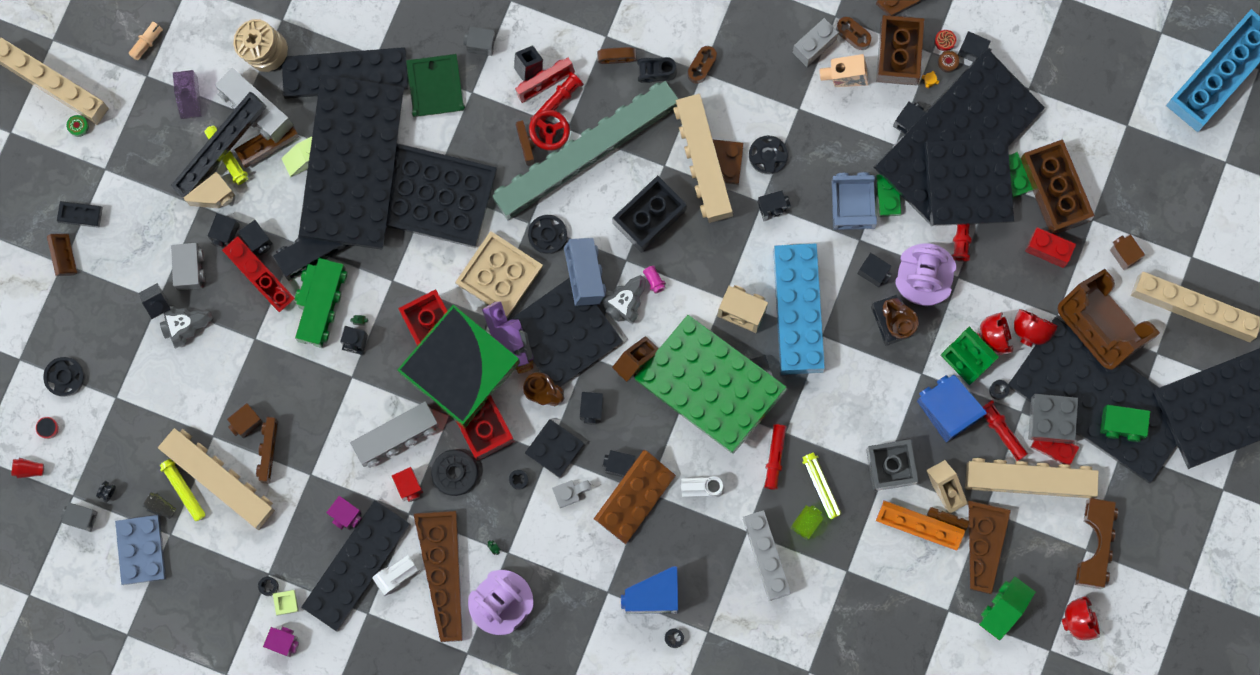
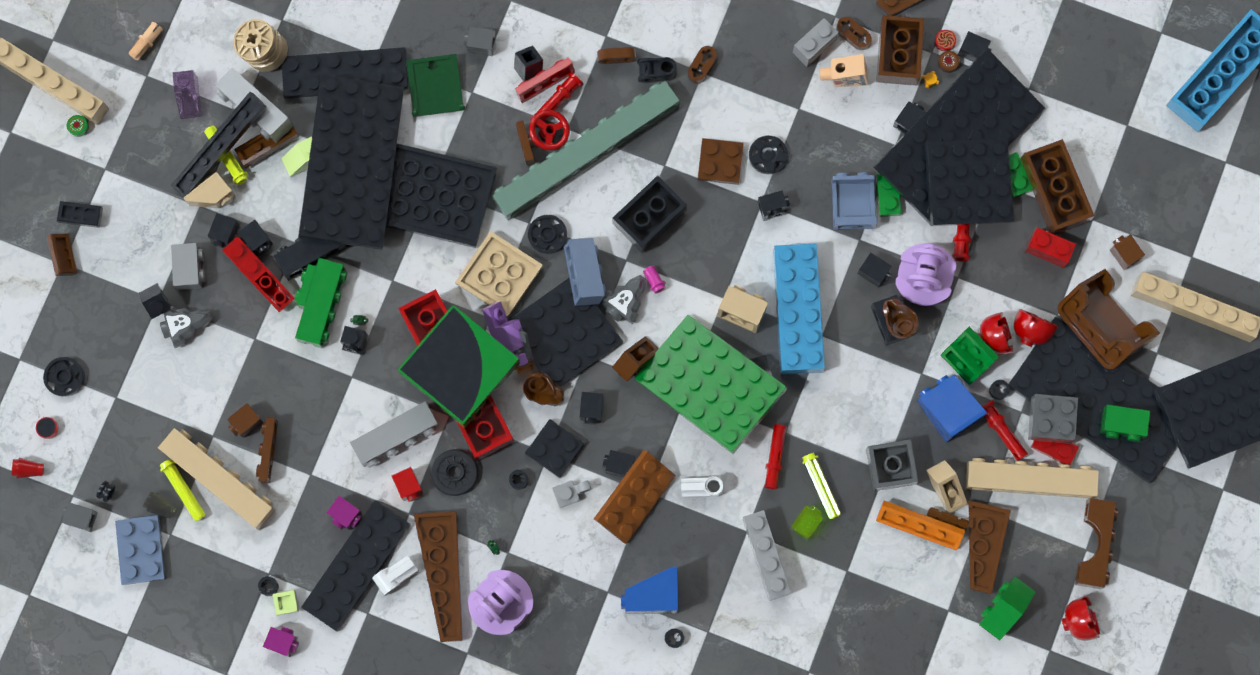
tan brick [674,94,733,223] -> none

